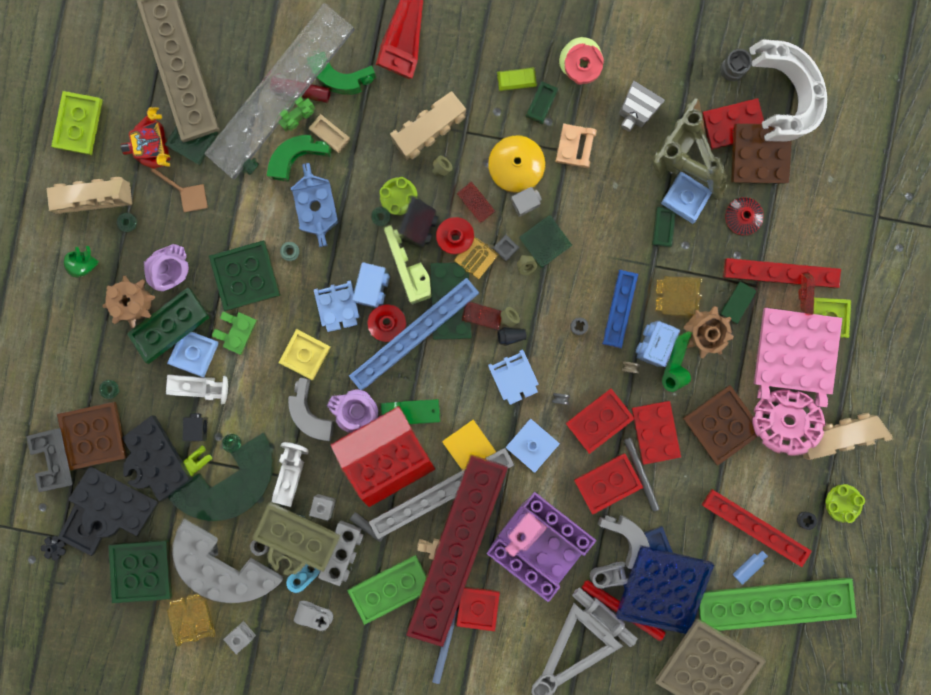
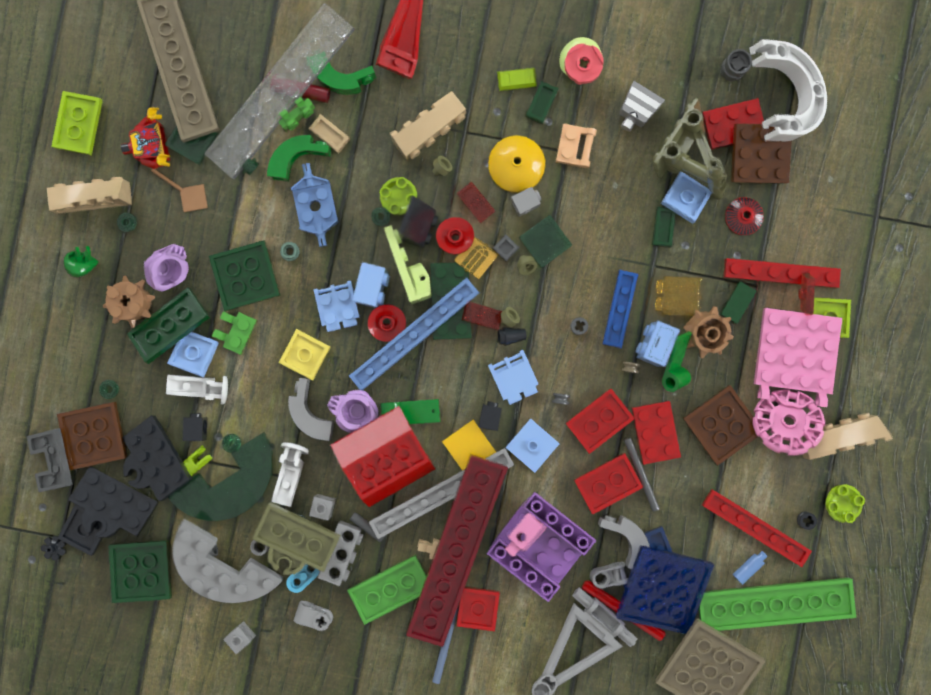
clear yellow plate [167,594,215,647] -> none
none -> black brick [478,401,502,431]

